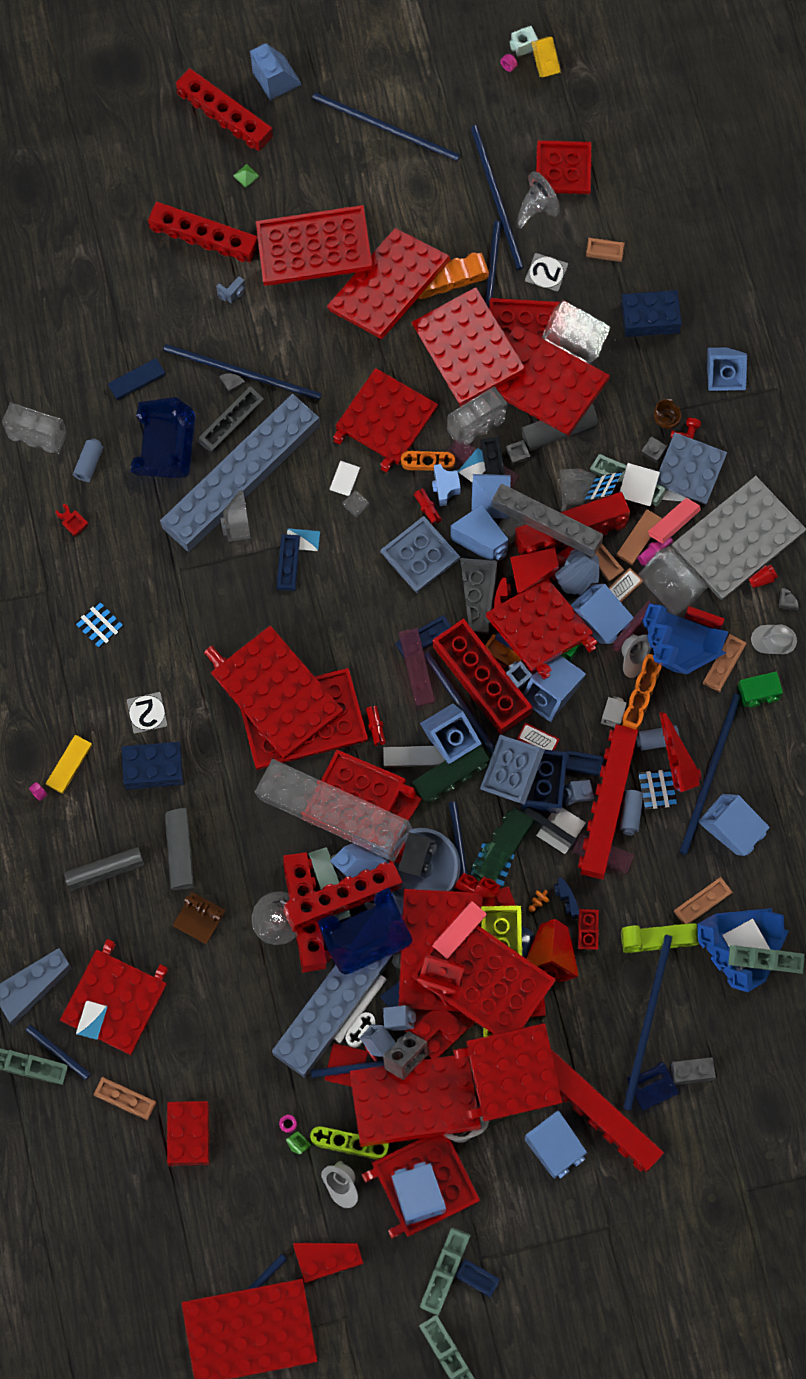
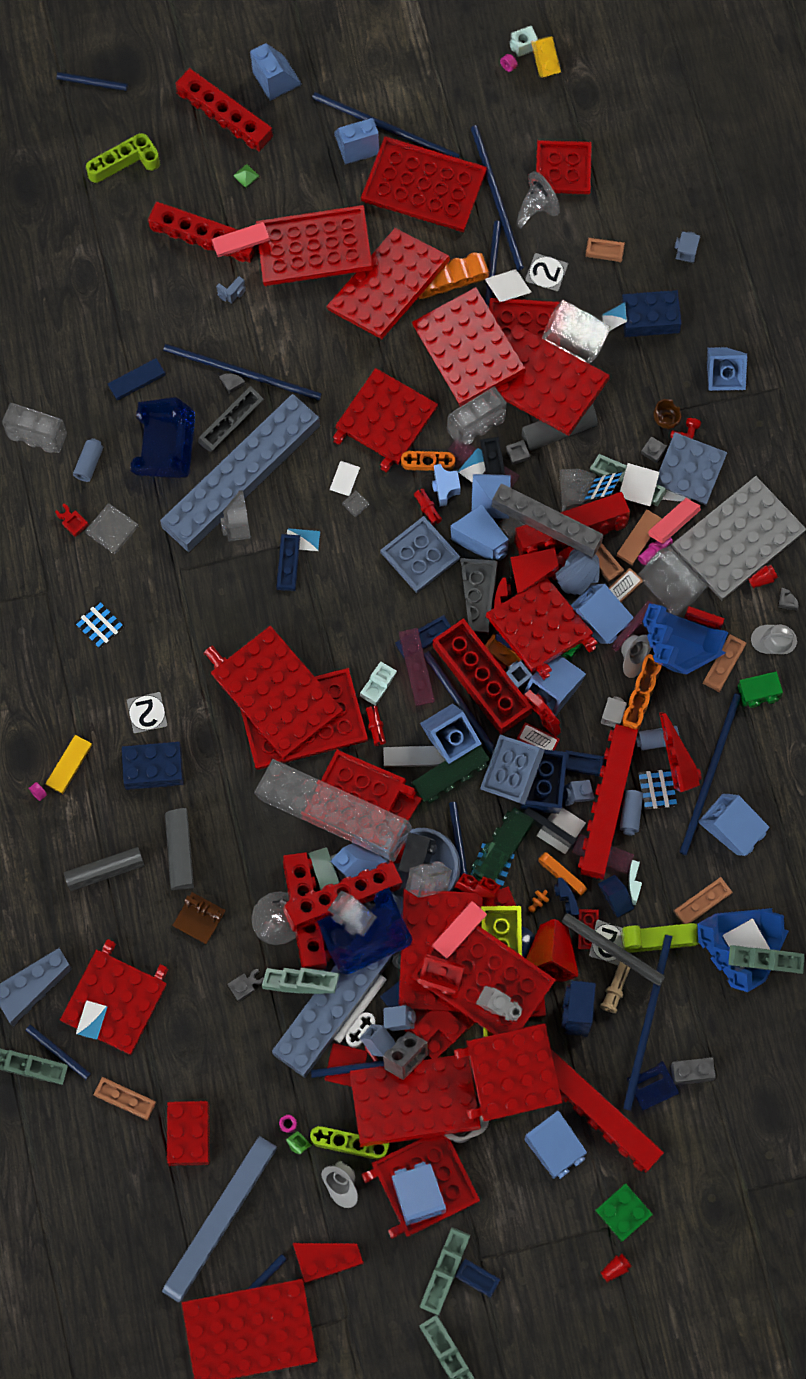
none -> dark blue bar [57,72,128,91]
none -> clear tile [85,503,138,554]
none -> lime beam [86,134,160,182]
none -> sand blue beam [162,1136,277,1303]
none -> coral tile [212,222,270,257]
none -> flat silver plate [228,969,264,1002]
none -> sand green slope [262,967,340,994]
none -> clear brick [328,891,377,936]
none -> medium blue slope [334,118,379,164]
none -> light aqua slope [359,662,397,706]
none -> red plate [361,136,487,232]
none -> clear brick [406,861,452,898]
none -> light grey brick [476,986,523,1022]
none -> white sticker [485,269,531,302]
none -> red plate [524,690,561,737]
none -> orange beam [538,852,587,897]
none -> dark blue brick [561,981,596,1037]
none -> dark grey axle [562,913,665,986]
none -> sticker [589,920,623,965]
none -> green plate [595,1183,653,1242]
none -> dark blue slope [598,875,634,918]
none -> tan pin [600,961,630,1013]
none -> red cone [600,1254,632,1282]
none -> sticker [602,303,627,333]
none -> light aqua slope [628,860,642,905]
none -> sand blue brick [675,232,700,263]

